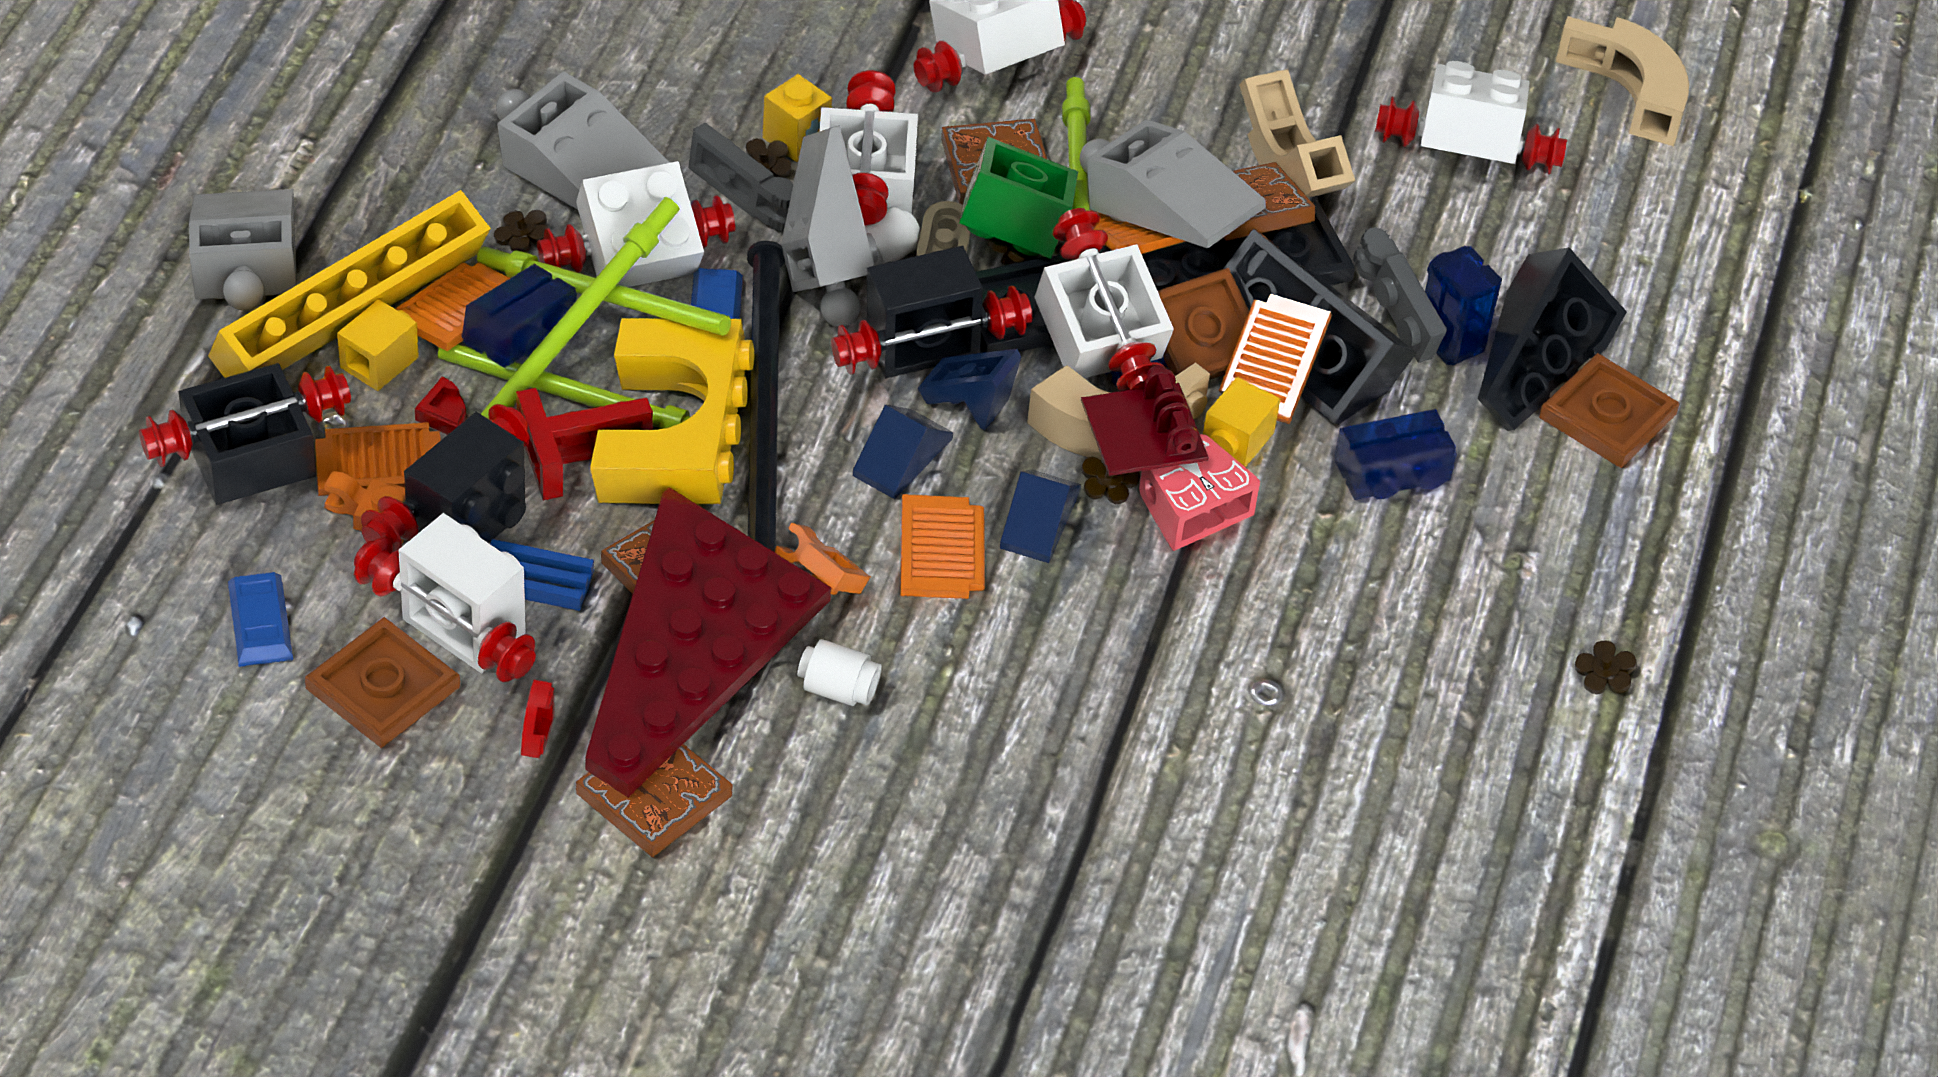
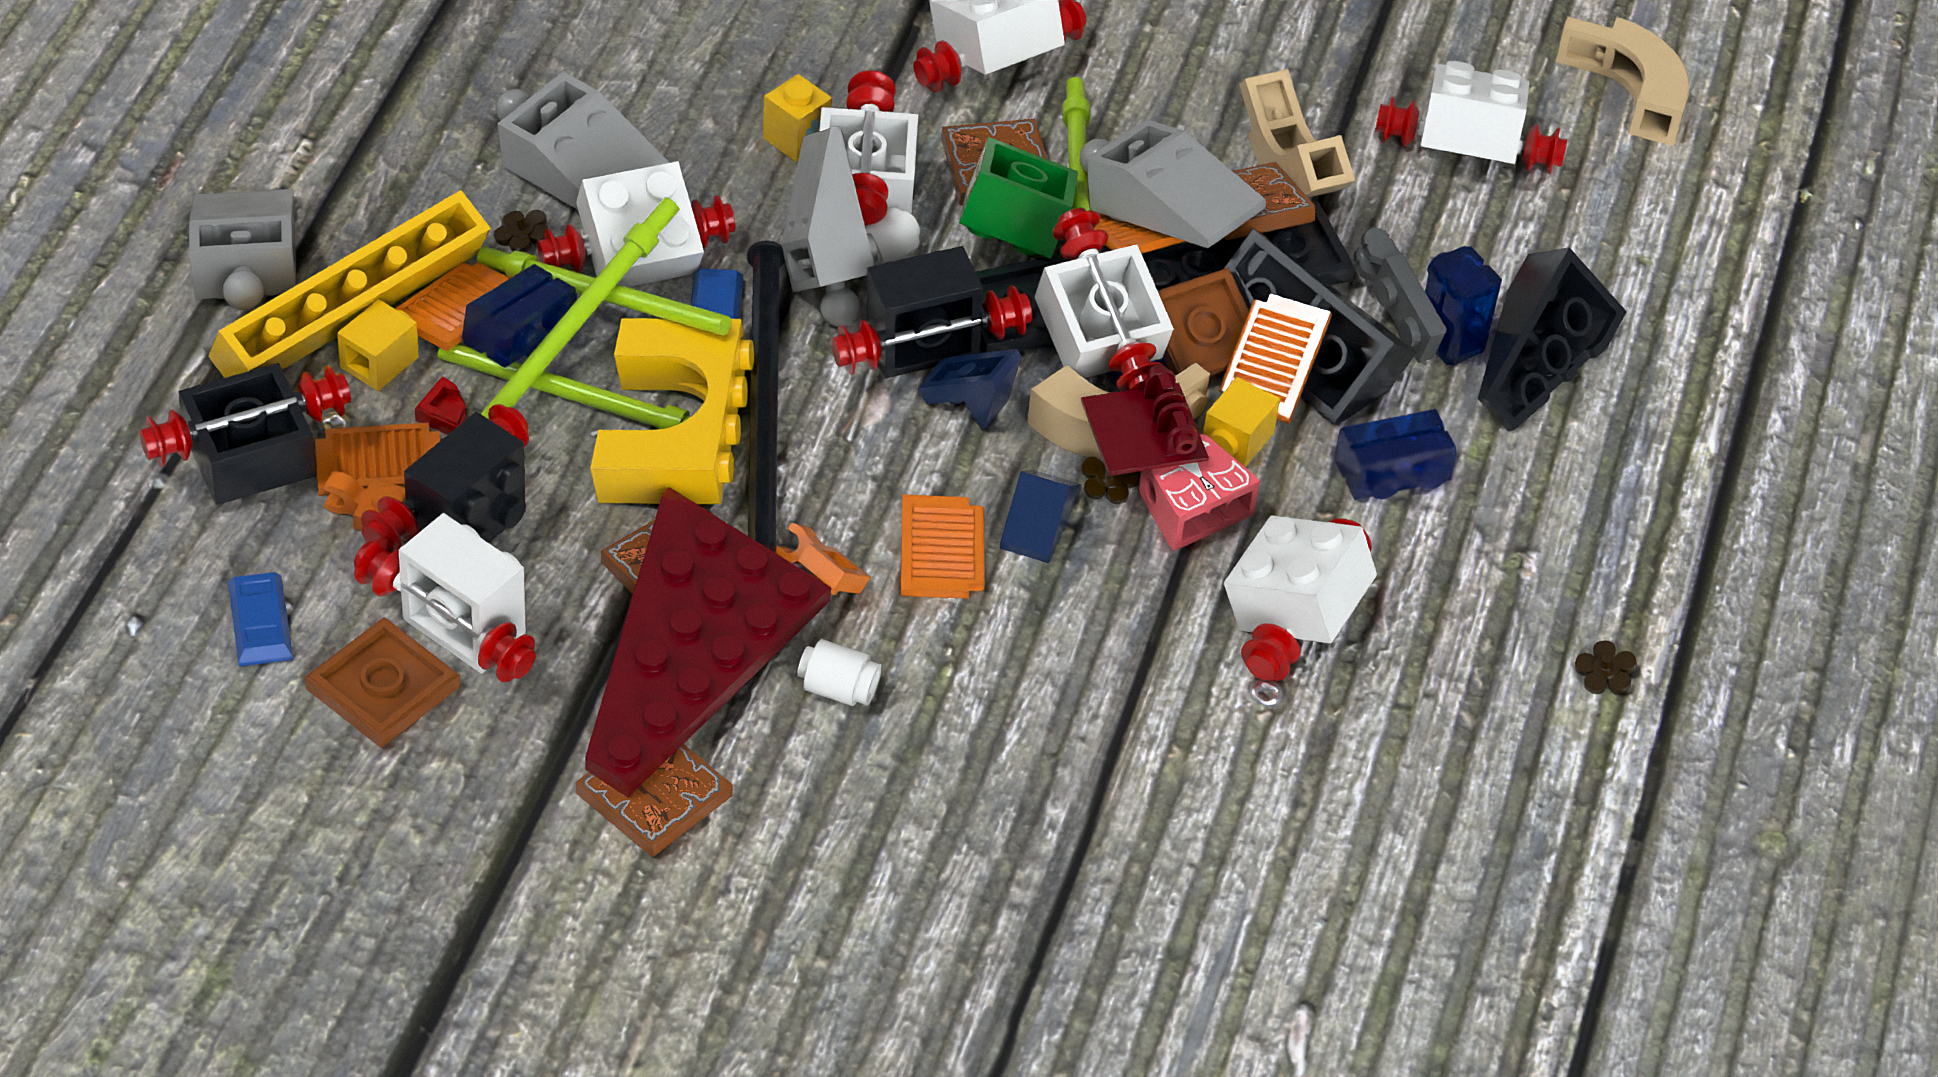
blue tile [490,539,594,611] -> none
red bracket [516,388,653,501] -> none
red tile [521,679,555,759] -> none
dark grey hinge [688,122,793,232] -> none
dark brown plant [745,138,792,178] -> none
dark blue slope [852,405,953,500] -> none
dark tan plate [916,201,971,256] -> none
dark brown plant [987,237,1039,265] -> none
dark orange tile [1539,353,1680,469] -> none
none -> white brick [1224,516,1377,681]

